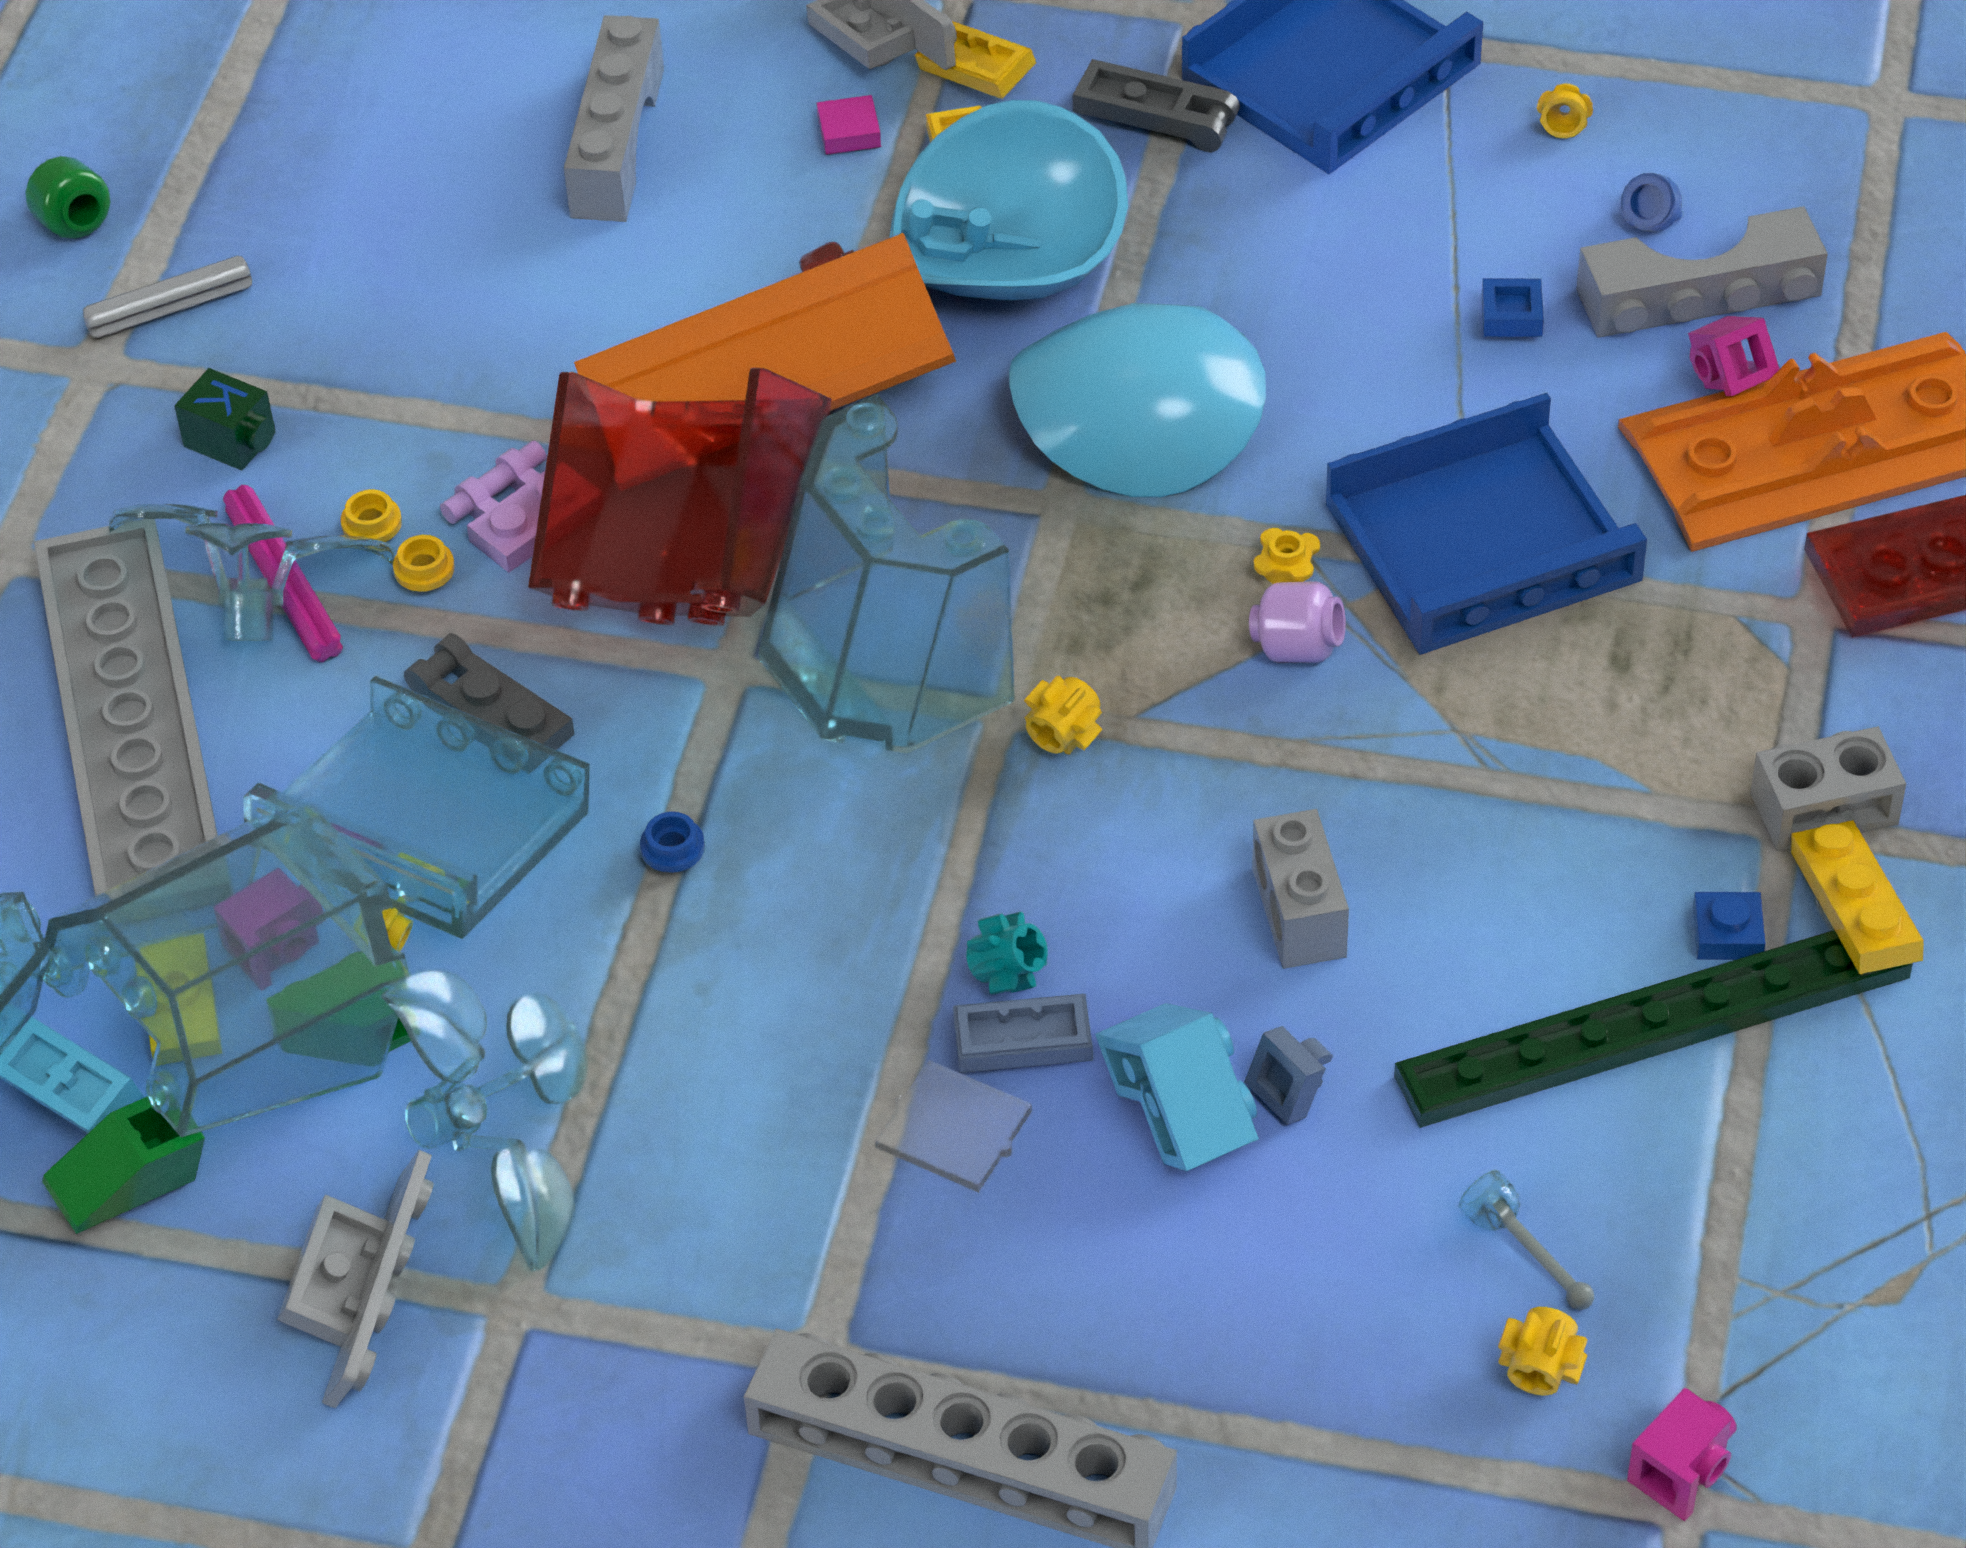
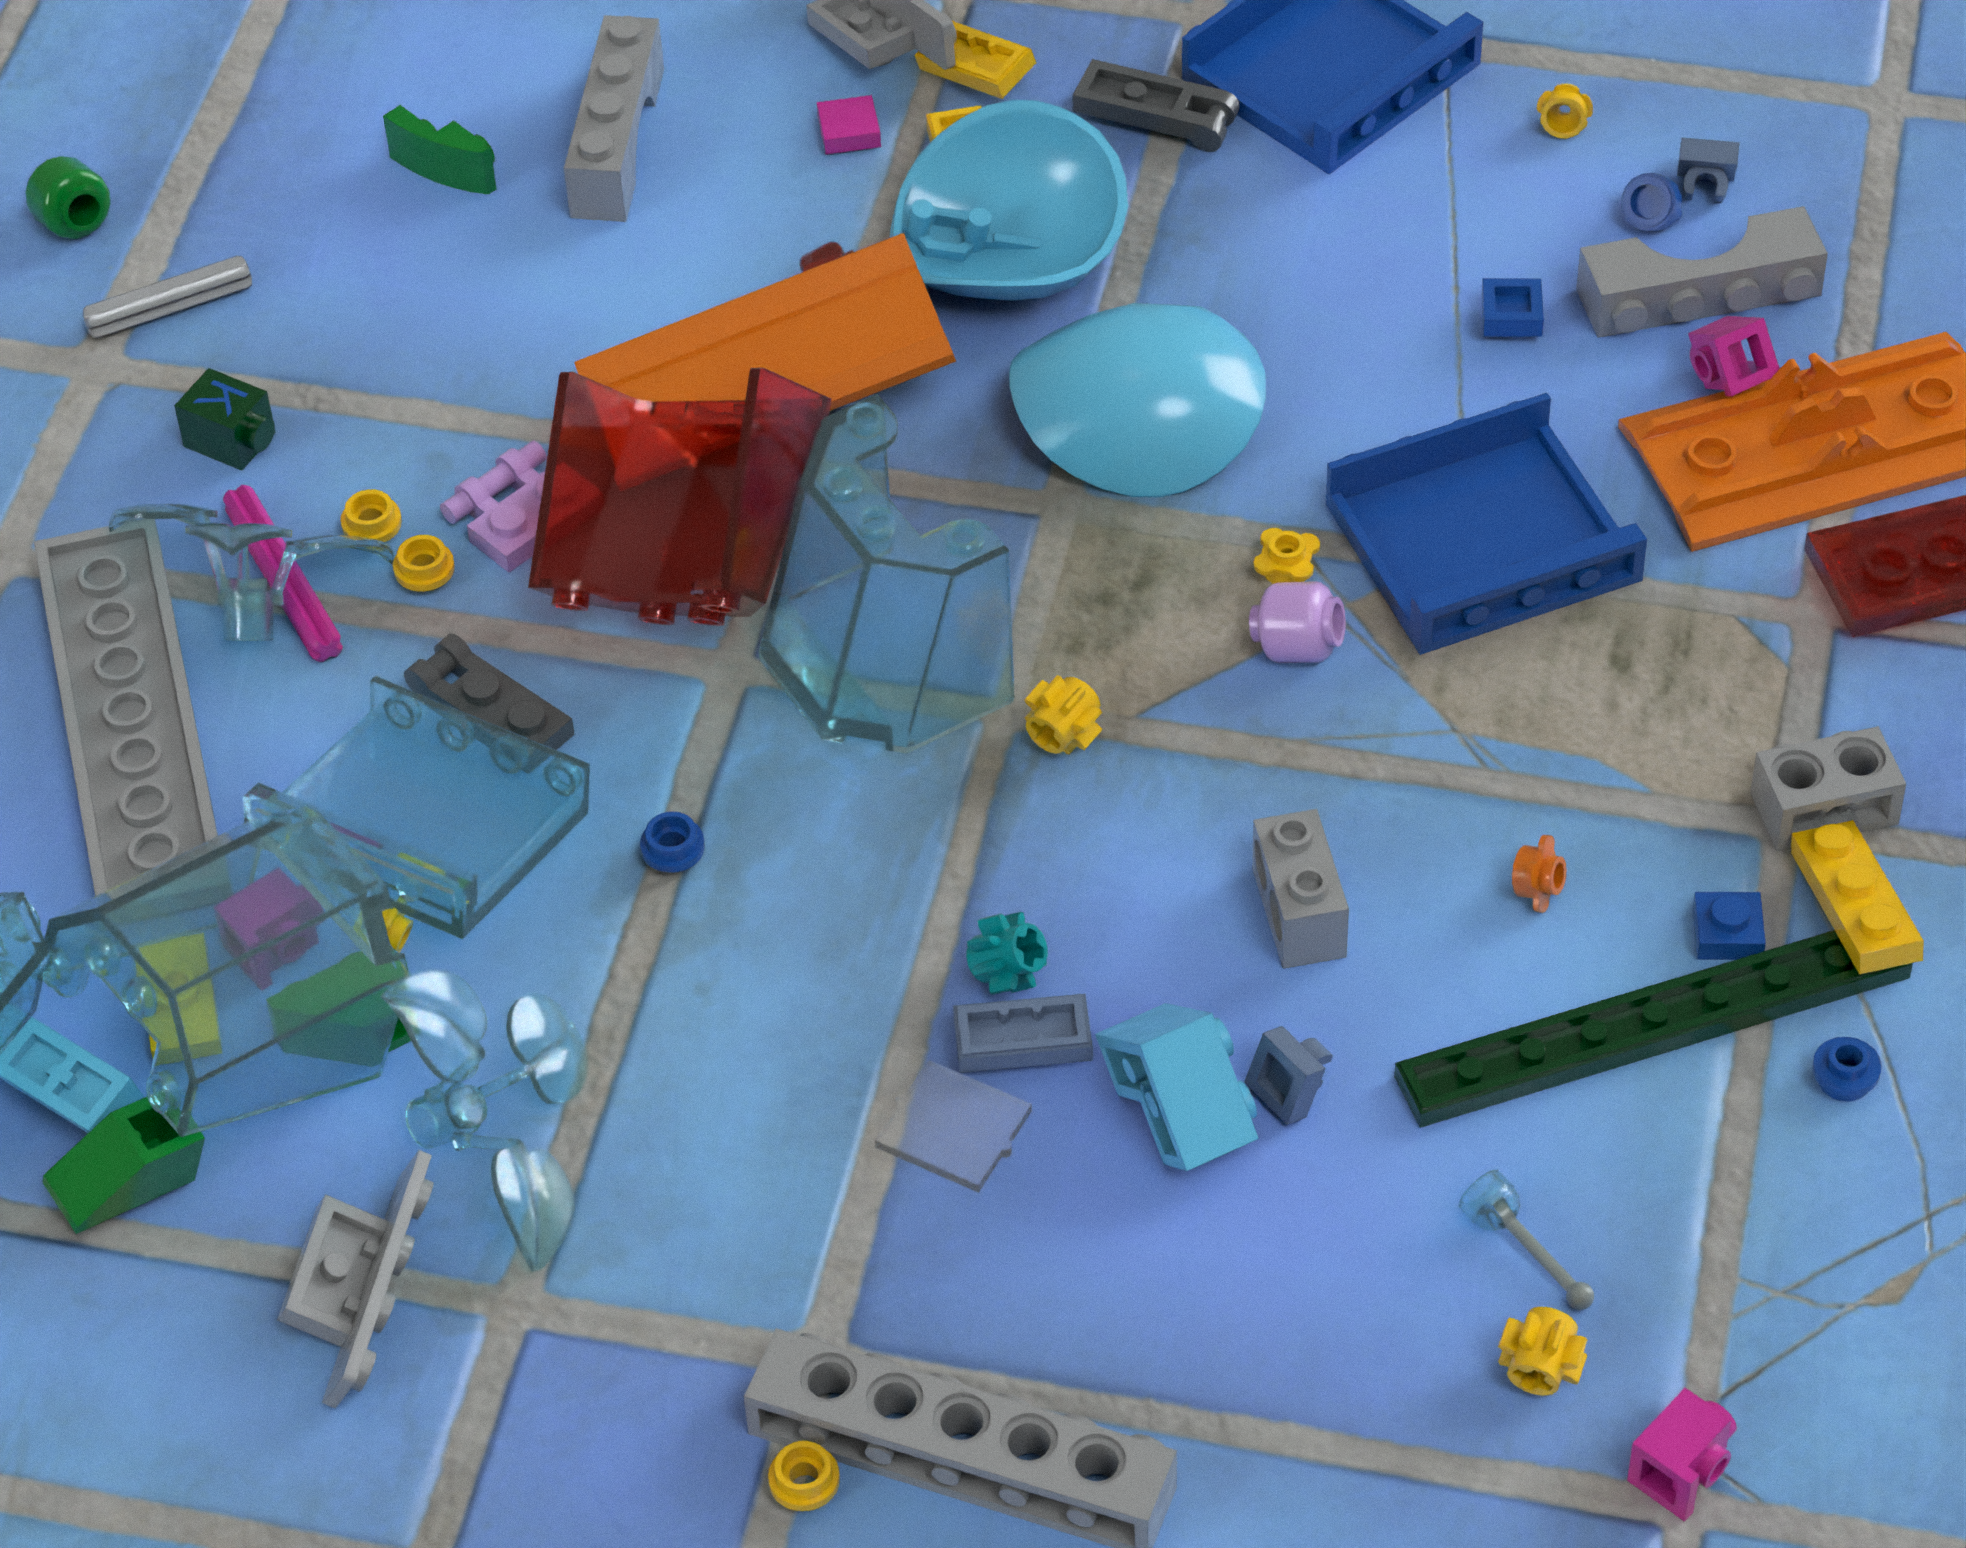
none -> green slope [383,105,497,195]
none -> yellow plate [768,1441,840,1511]
none -> orange plate [1512,835,1567,913]
none -> sand blue tile [1677,138,1740,203]
none -> blue plate [1812,1037,1882,1102]

